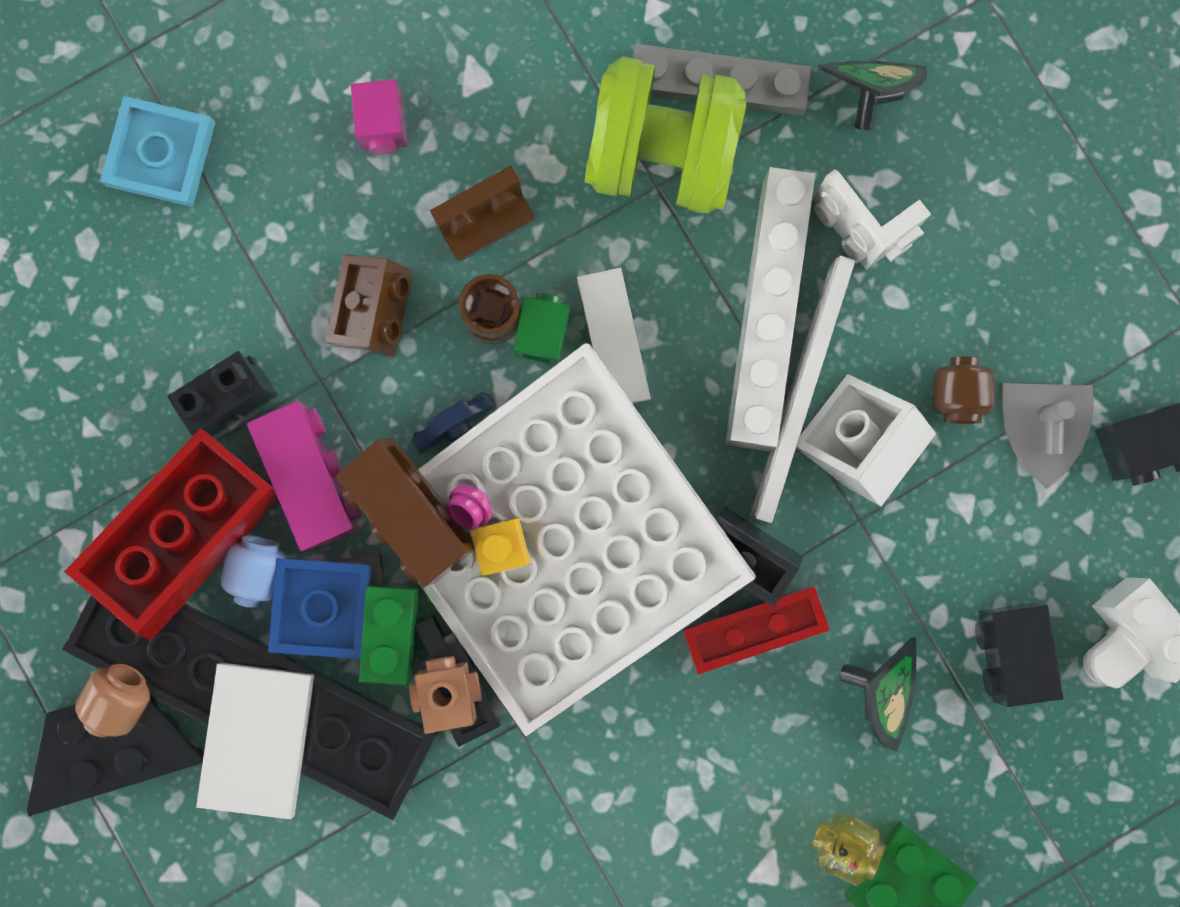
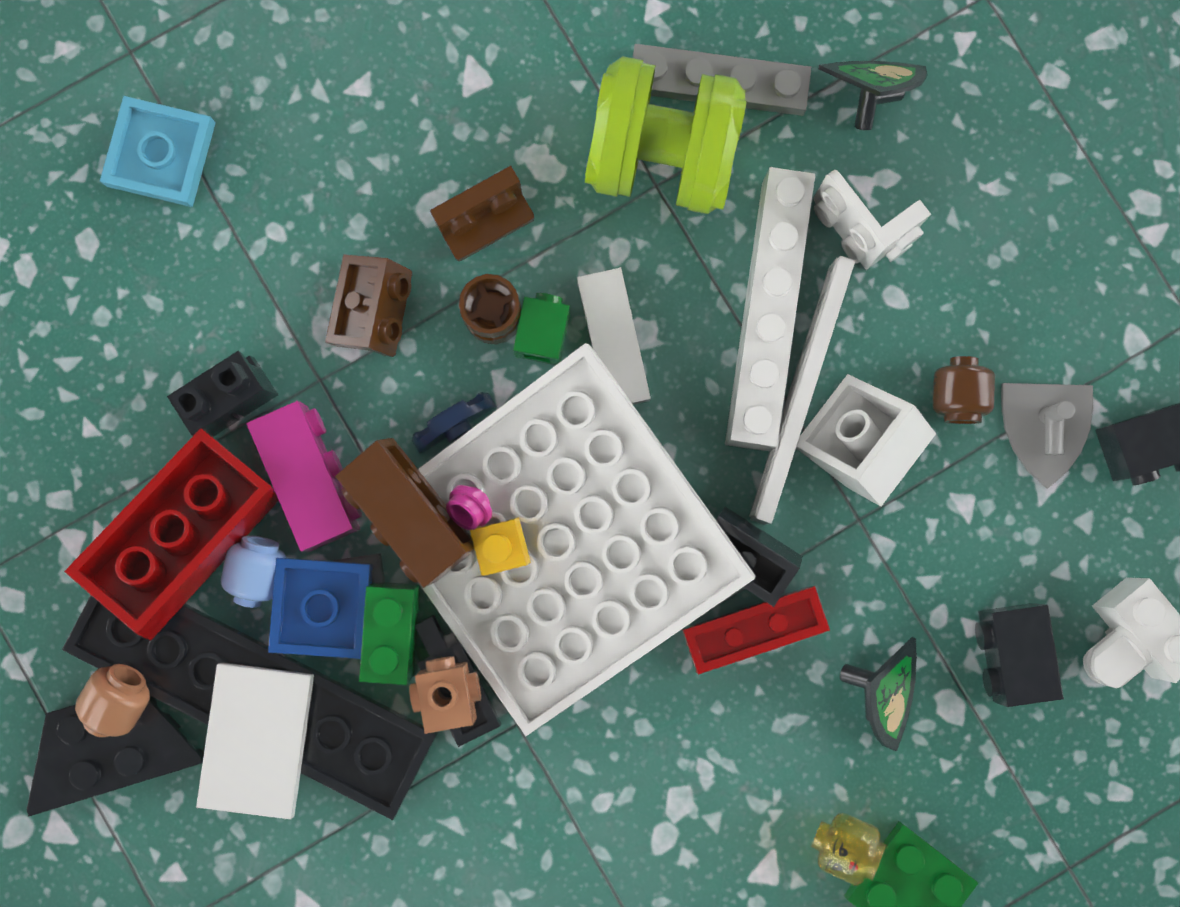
dark pink brick [350,79,407,155] -> none

